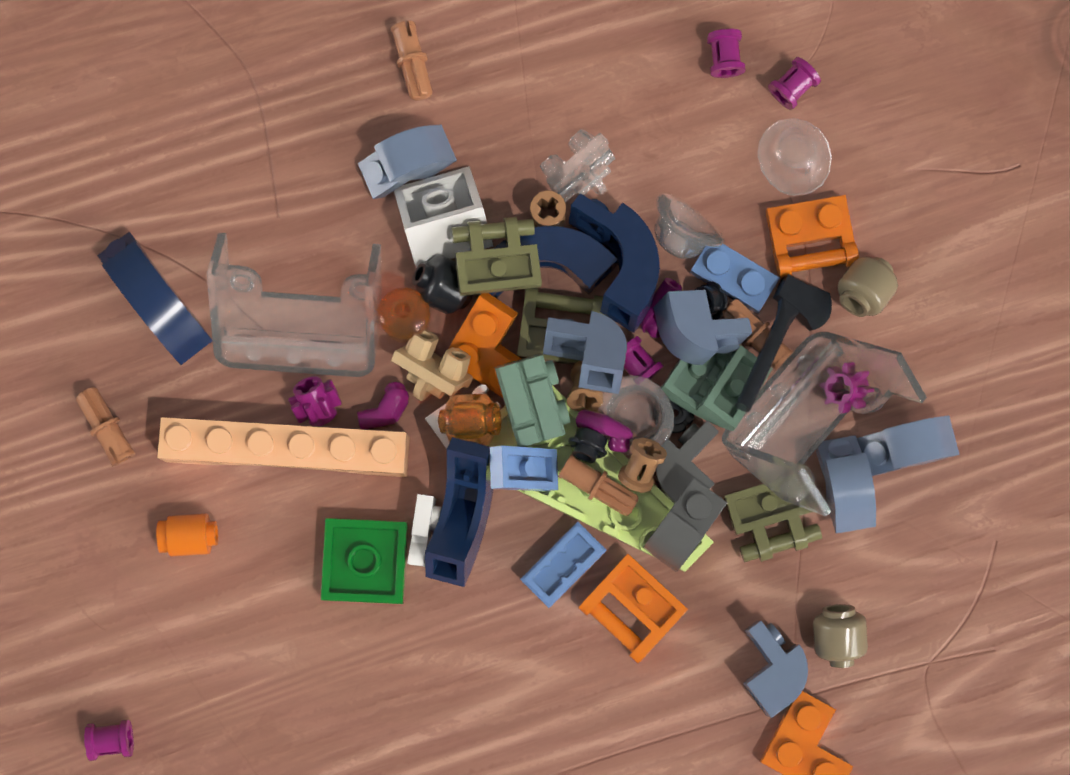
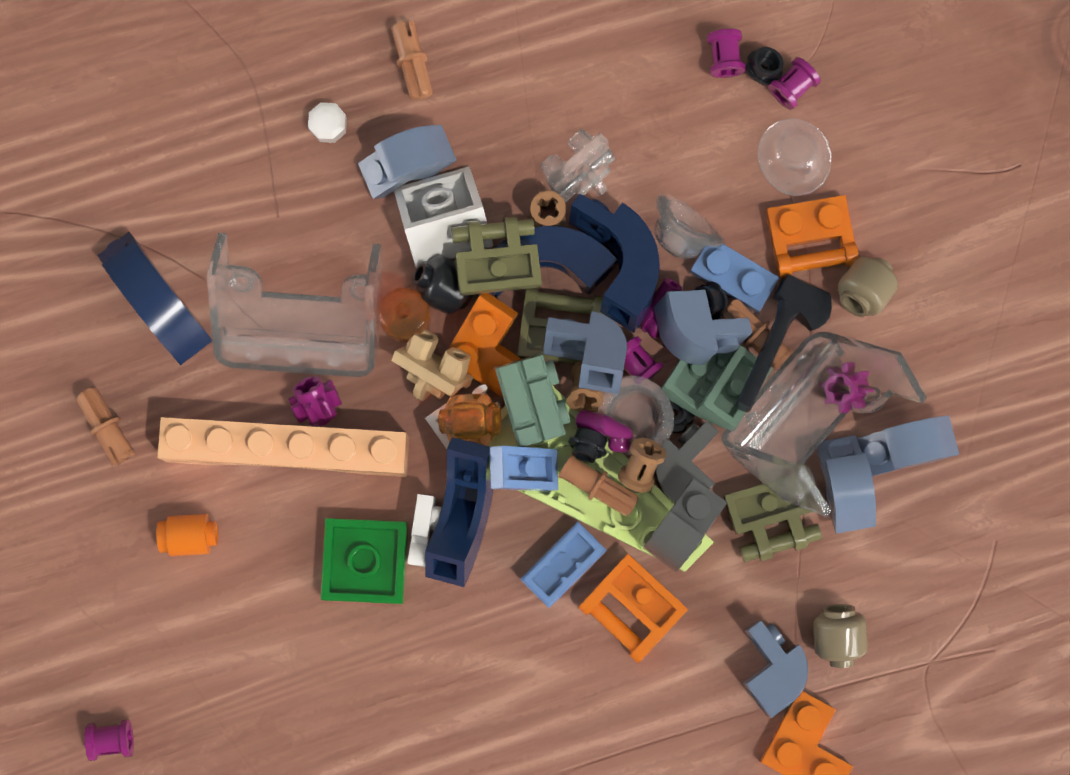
magenta arm [357,382,409,430] -> none
none -> white tile [308,102,347,143]
none -> black plate [745,47,784,85]

